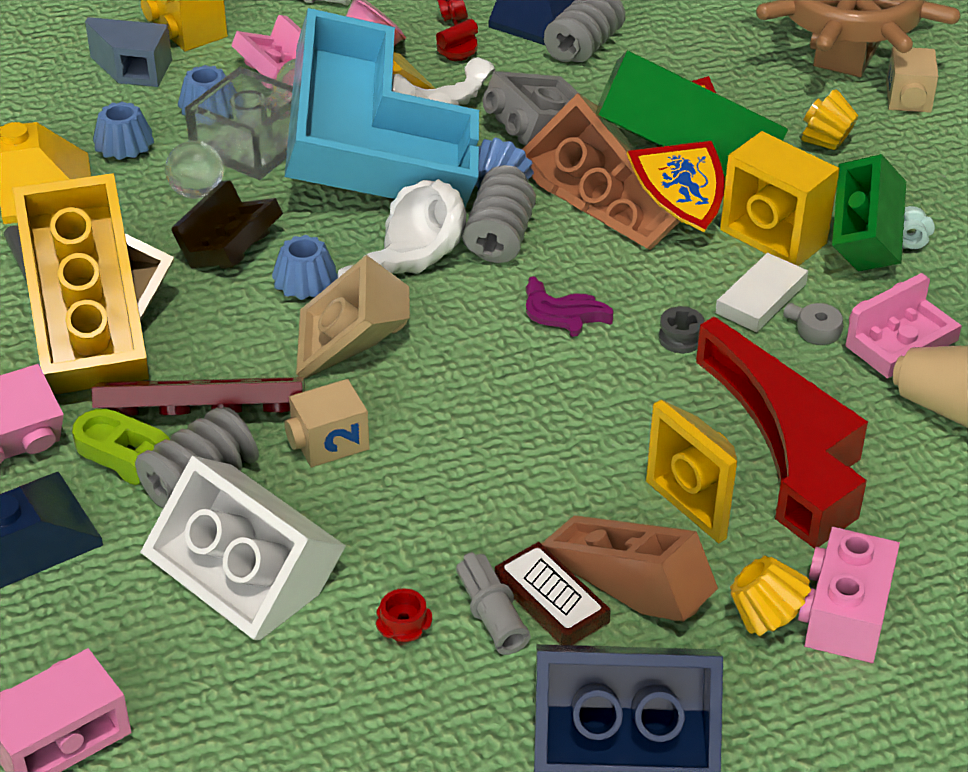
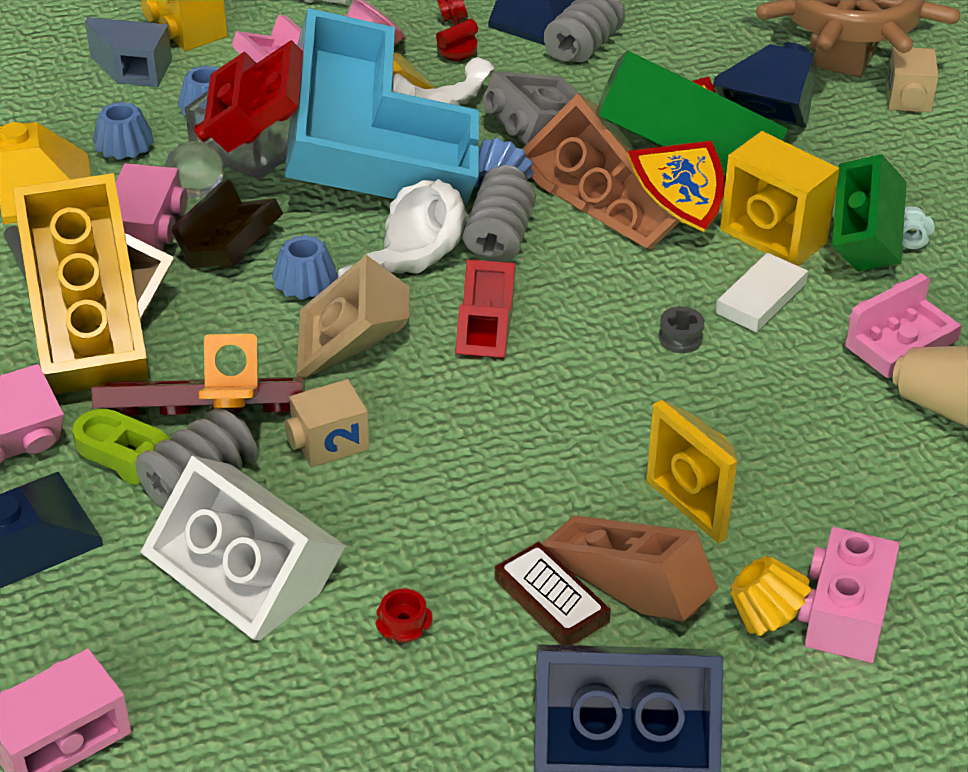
light grey axle [456,552,531,655] -> none
magenta piece [526,276,614,337] -> none
red arch [696,316,868,549] -> none
light grey piece [783,303,844,345] -> none
yellow piece [801,89,859,150] -> none
none -> bright pink brick [116,163,188,251]
none -> red plate [194,40,303,153]
none -> light orange bracket [199,334,258,408]
none -> red slope [455,260,516,358]
none -> dark blue slope [713,42,817,128]

